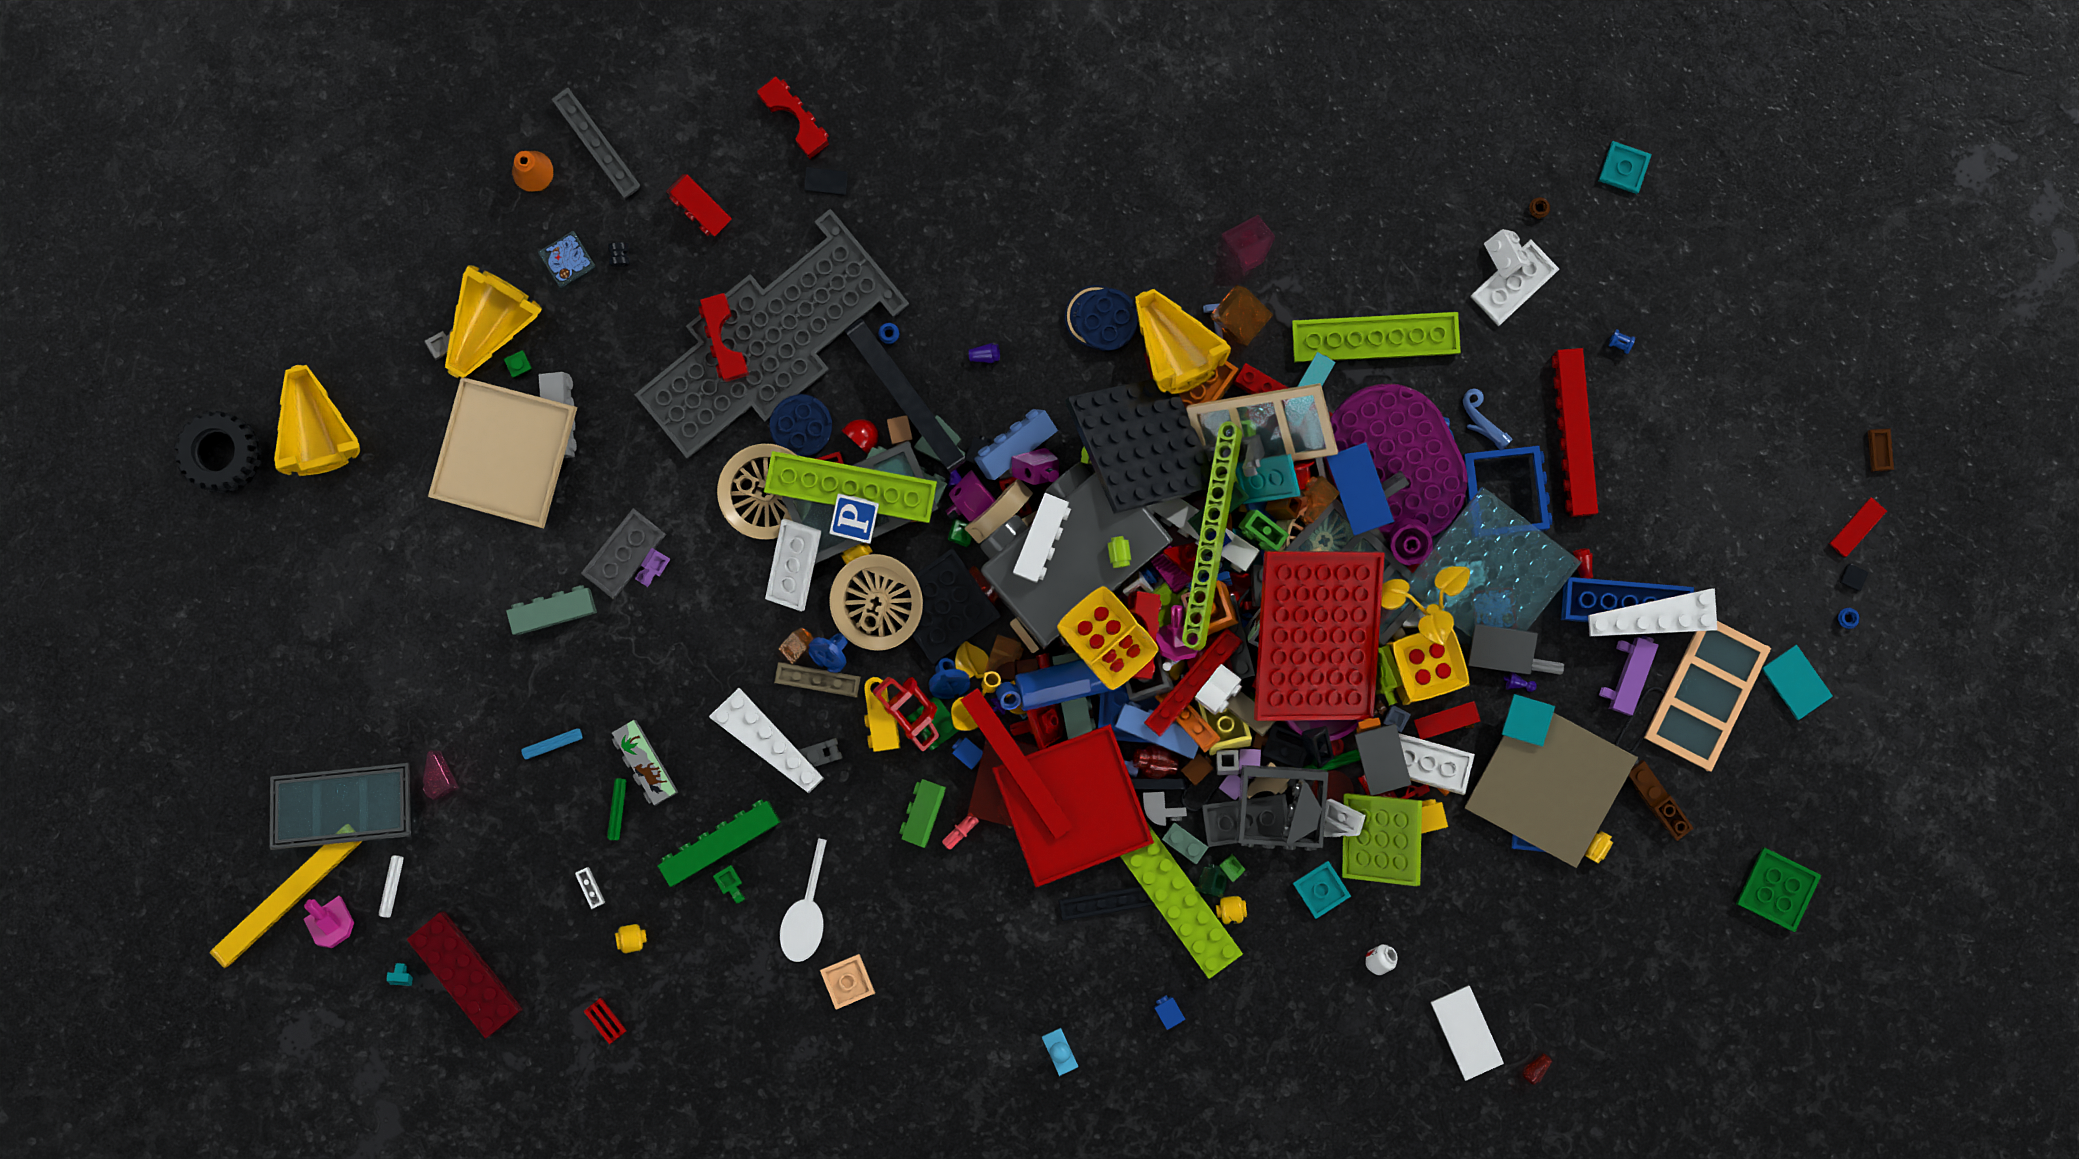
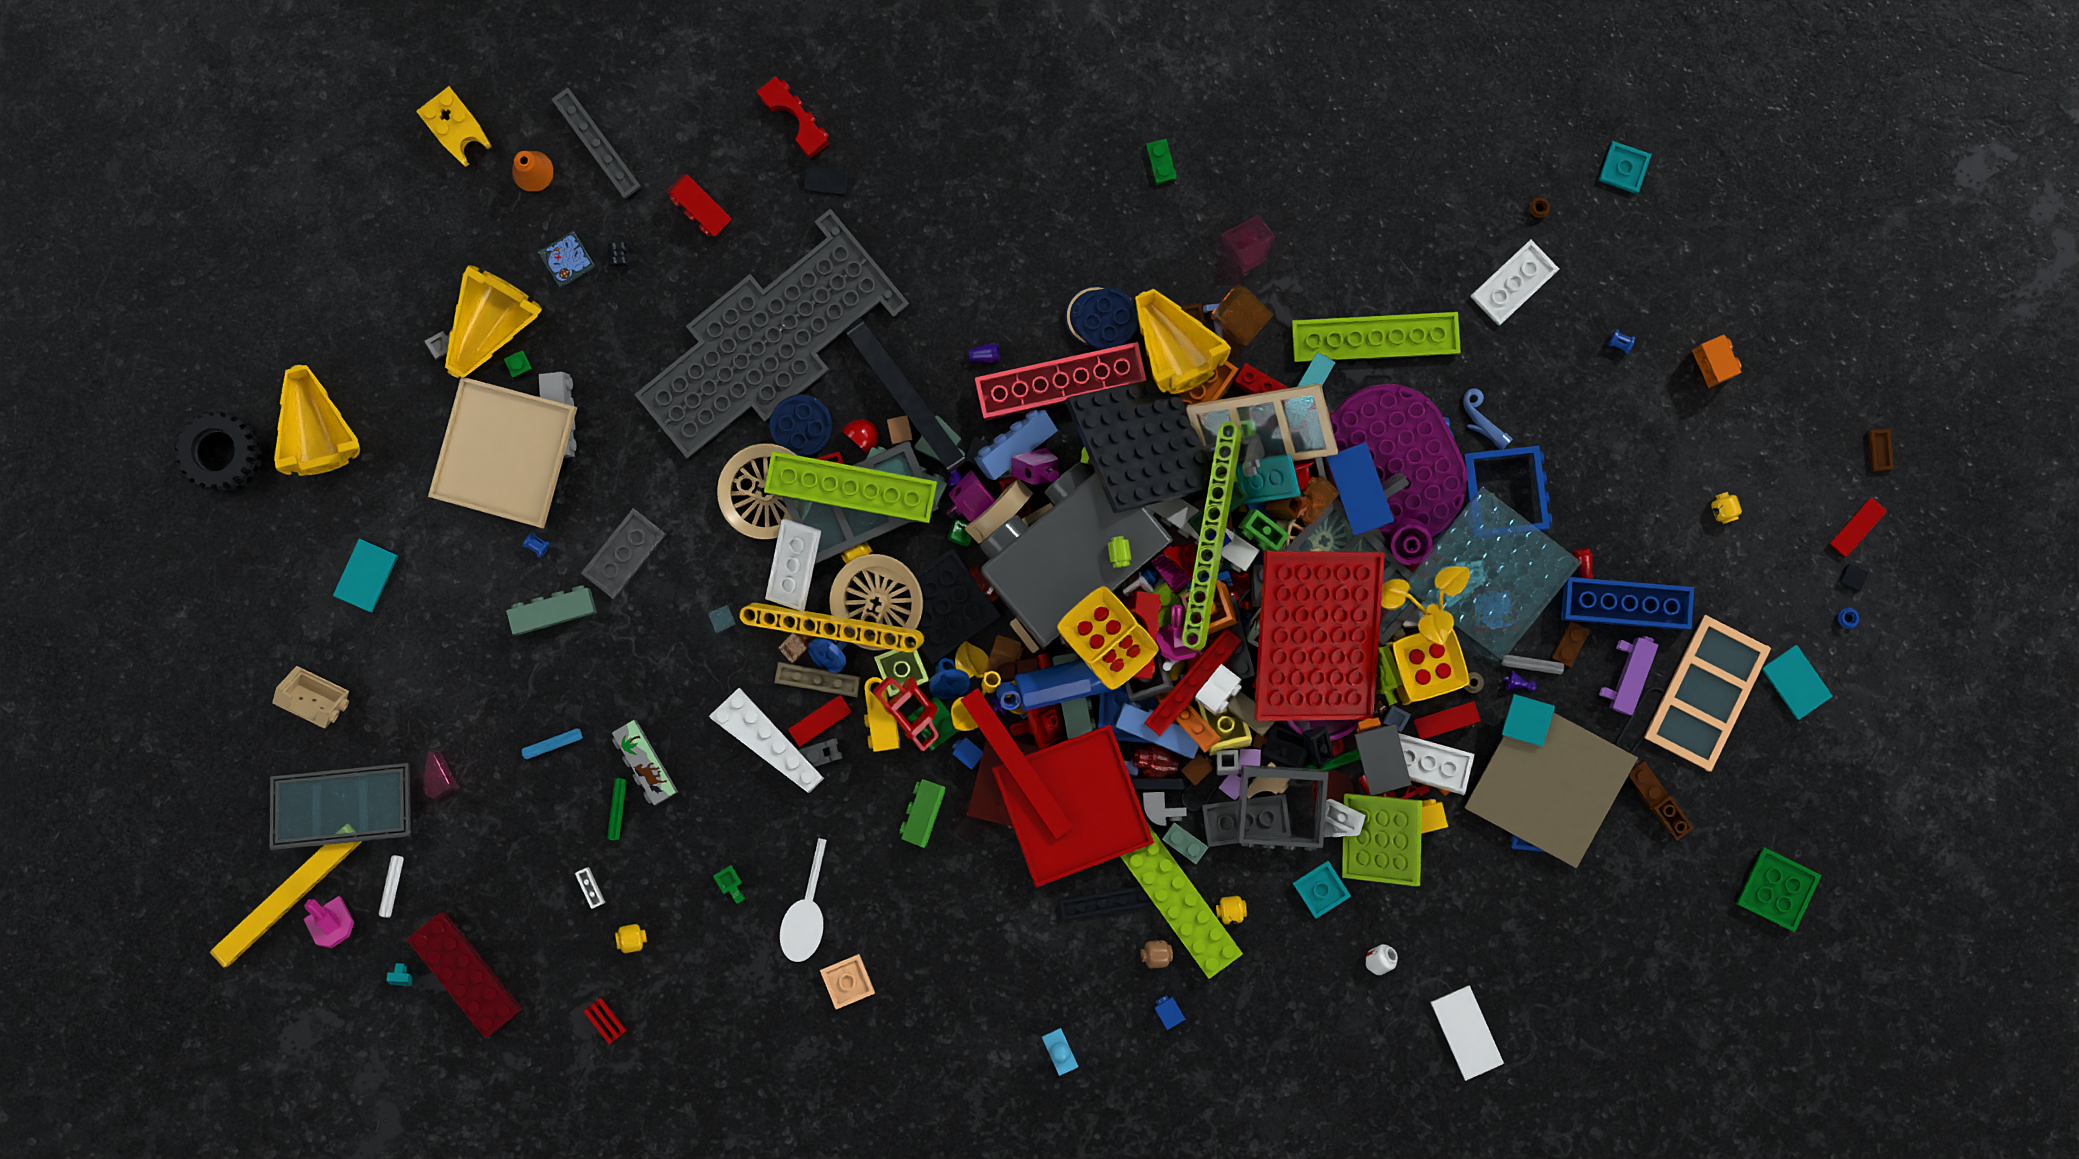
medium lavender plate [635,548,670,587] -> none
green brick [657,799,781,887] -> none
red arch [698,293,749,382] -> none
piece [829,493,879,543] -> none
blue plate [878,323,899,344] -> none
coral axle [942,812,980,850] -> none
white brick [1013,493,1071,583] -> none
clear green brick [1195,864,1228,898] -> none
bright green tile [1219,854,1245,882] -> none
dark grey slope [1281,778,1322,844] -> none
dark grey tile [1468,624,1538,674] -> none
white bracket [1484,229,1531,278] -> none
clear red cone [1522,1053,1553,1085] -> none
red brick [1552,348,1598,517] -> none
yellow brick [1584,831,1613,863] -> none
white wing [1588,589,1717,636] -> none
none -> tan piece [272,666,349,728]
none -> teal tile [333,539,398,613]
none -> yellow brick [416,86,492,167]
none -> blue bush [522,531,550,558]
none -> clear light blue plate [708,605,736,633]
none -> yellow beam [739,603,924,652]
none -> red tile [788,695,852,747]
none -> yellowish green brick [874,642,929,697]
none -> coral brick [975,342,1146,421]
none -> medium nougat head [1140,940,1173,969]
none -> green plate [1146,139,1177,185]
none -> reddish brown tile [1181,303,1205,324]
none -> dark tan plate [1464,672,1484,693]
none -> reddish brown plate [1551,621,1590,668]
none -> orange brick [1692,334,1742,388]
none -> yellow head [1711,492,1742,524]

